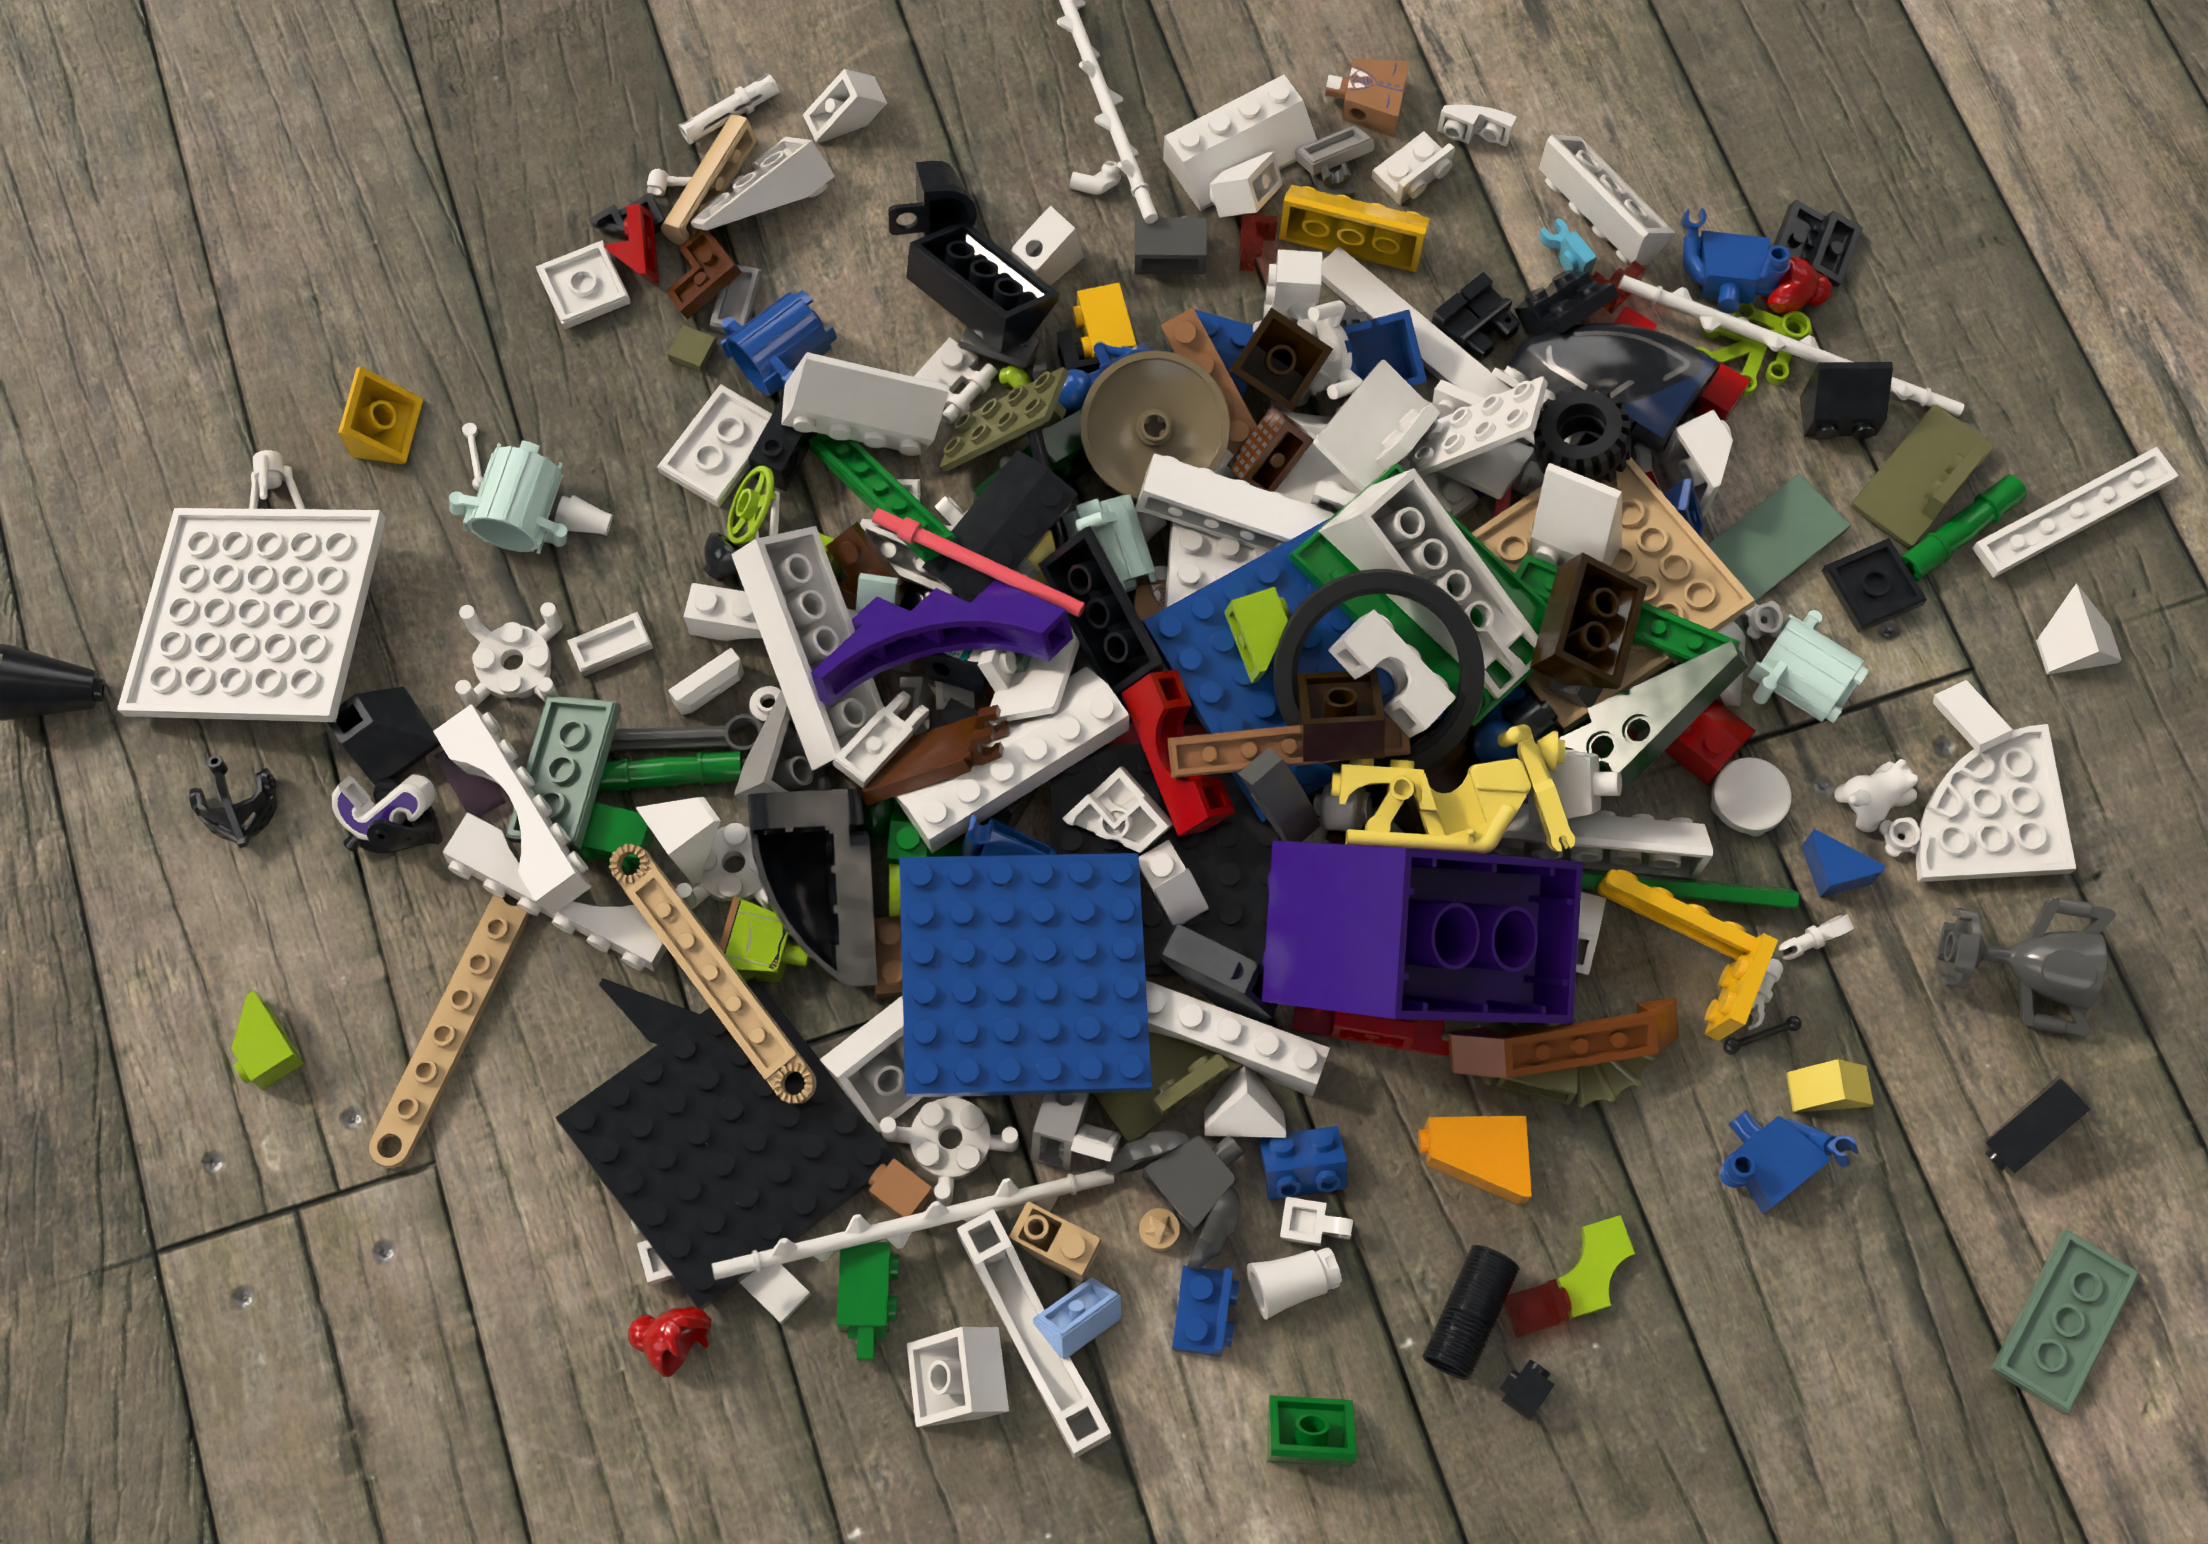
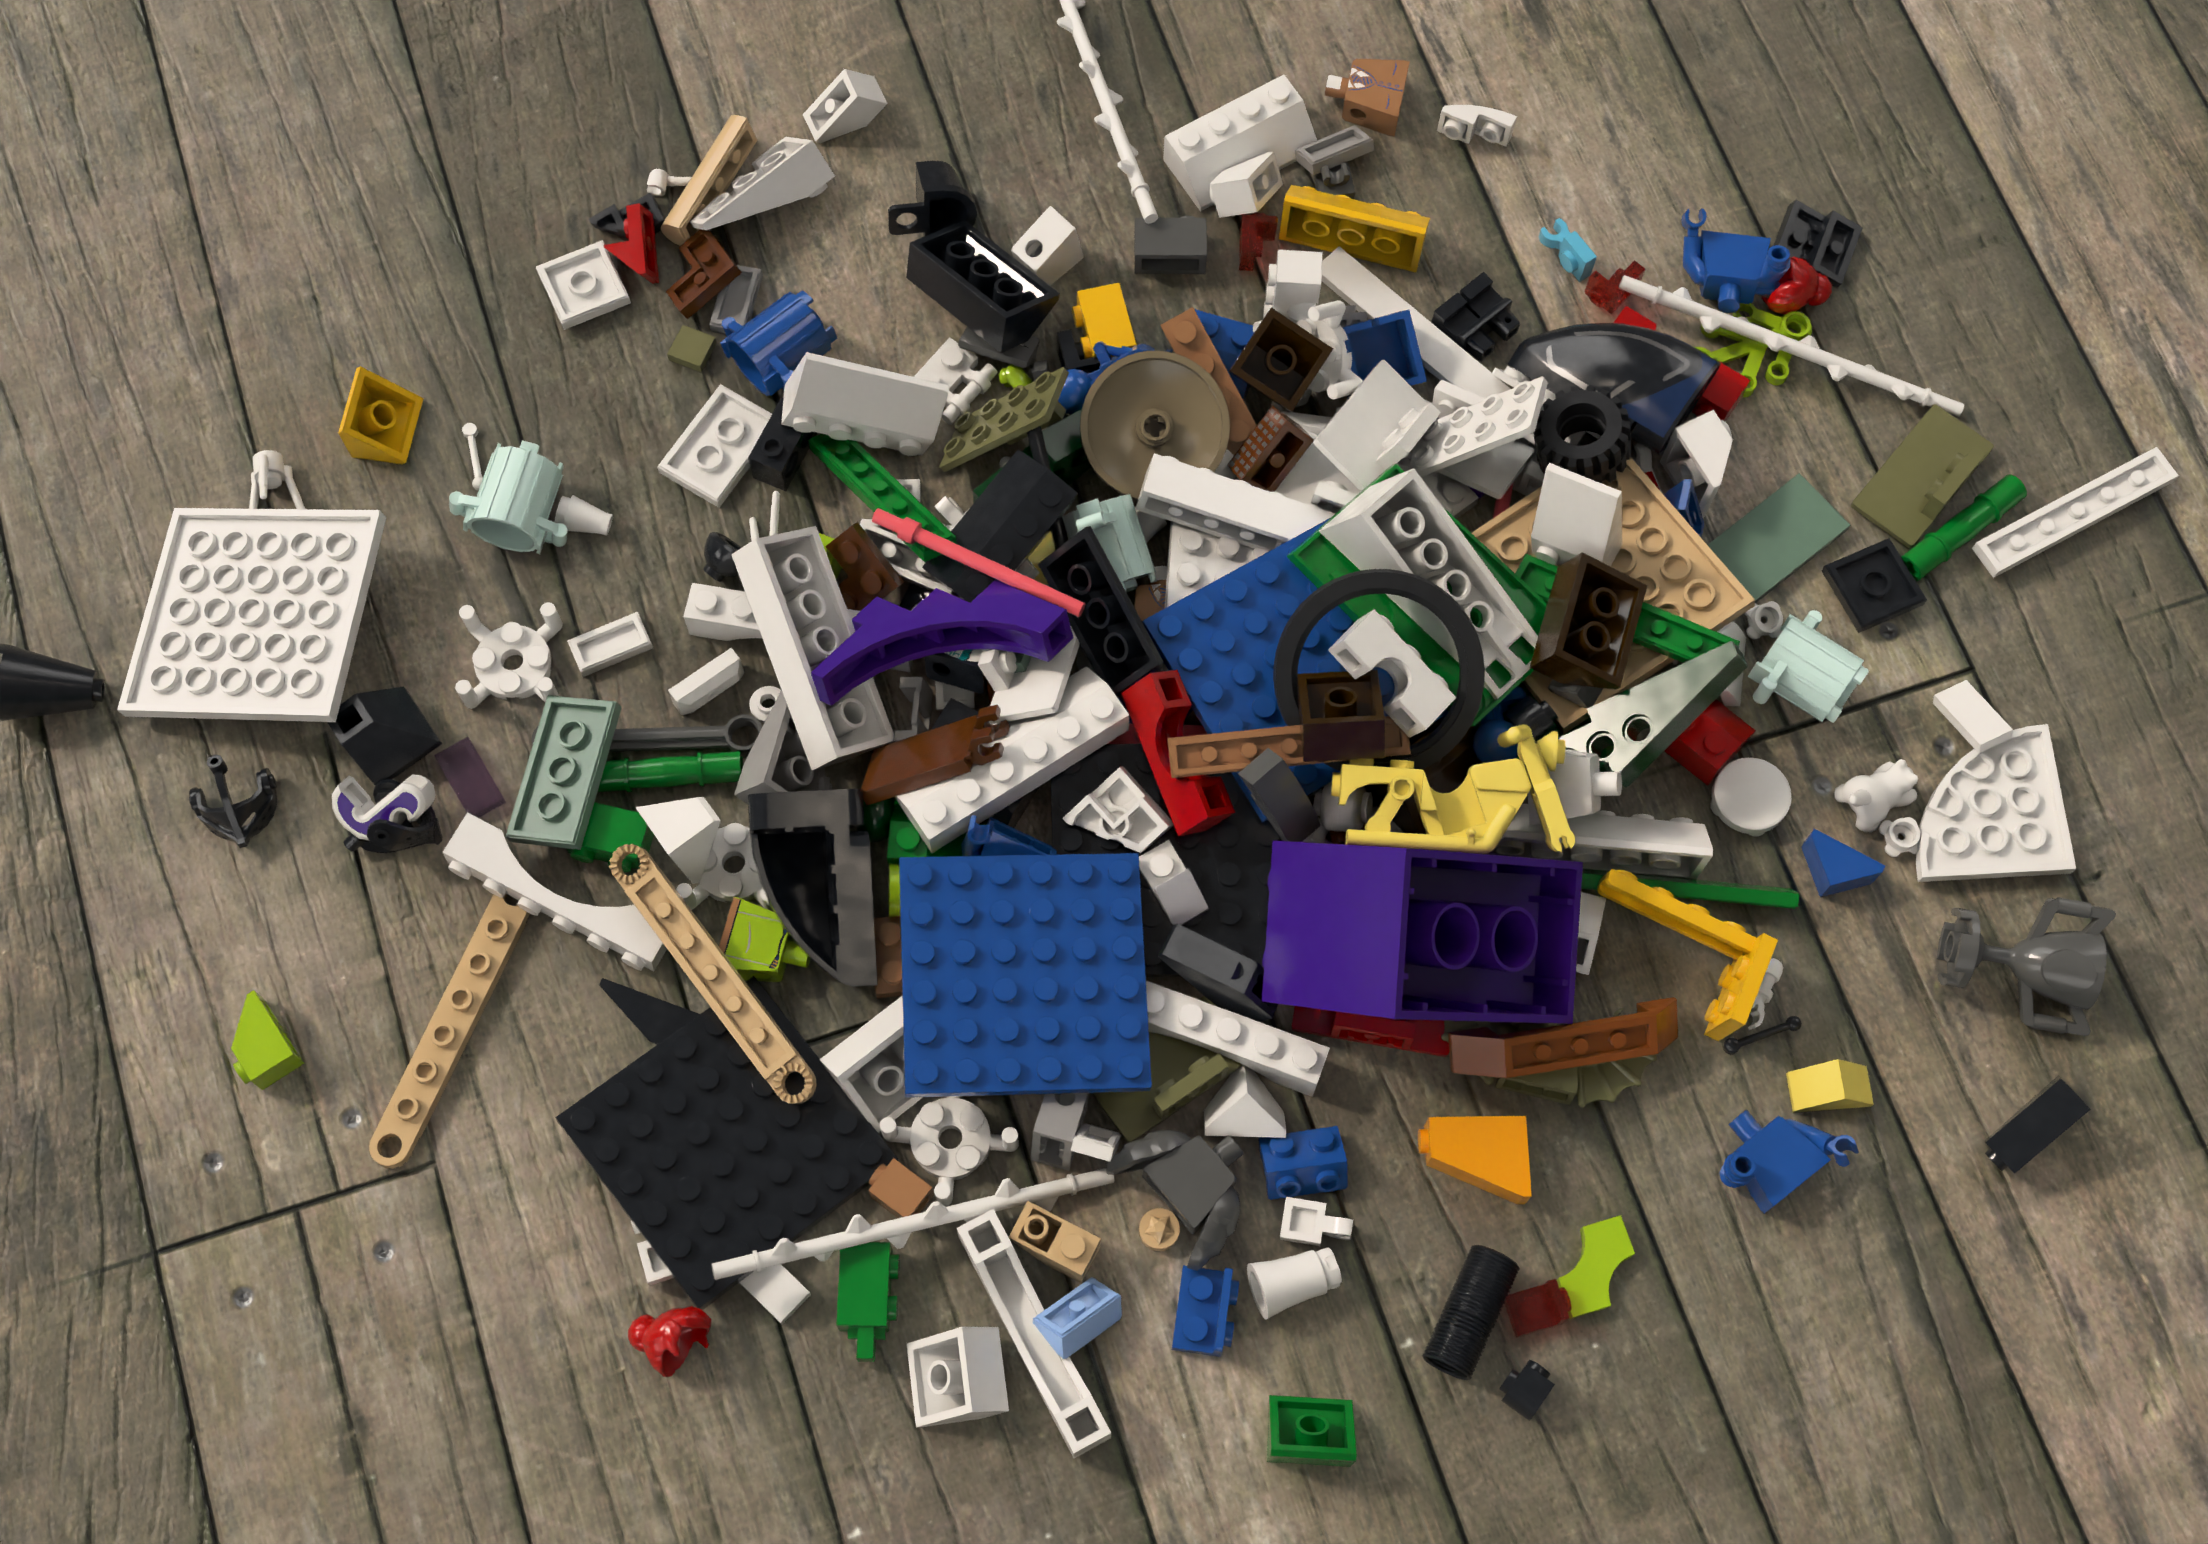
white arch [433,704,592,915] -> none
white pin [678,73,780,145] -> none
lime wheel [727,466,777,545] -> none
white hinge [833,691,930,788] -> none
light aqua tile [855,573,898,613] -> none
white arm [1069,161,1121,195] -> none
lime slope [1224,587,1290,683] -> none
white bracket [1371,131,1455,205] -> none
black plate [1514,270,1619,334] -> none
white slope [1539,135,1675,266] -> none
white piece [1778,914,1854,960] -> none
black slope [1800,362,1893,440] -> none
sand green tile [1990,1229,2140,1415] -> none
white slope [2036,583,2121,675] -> none

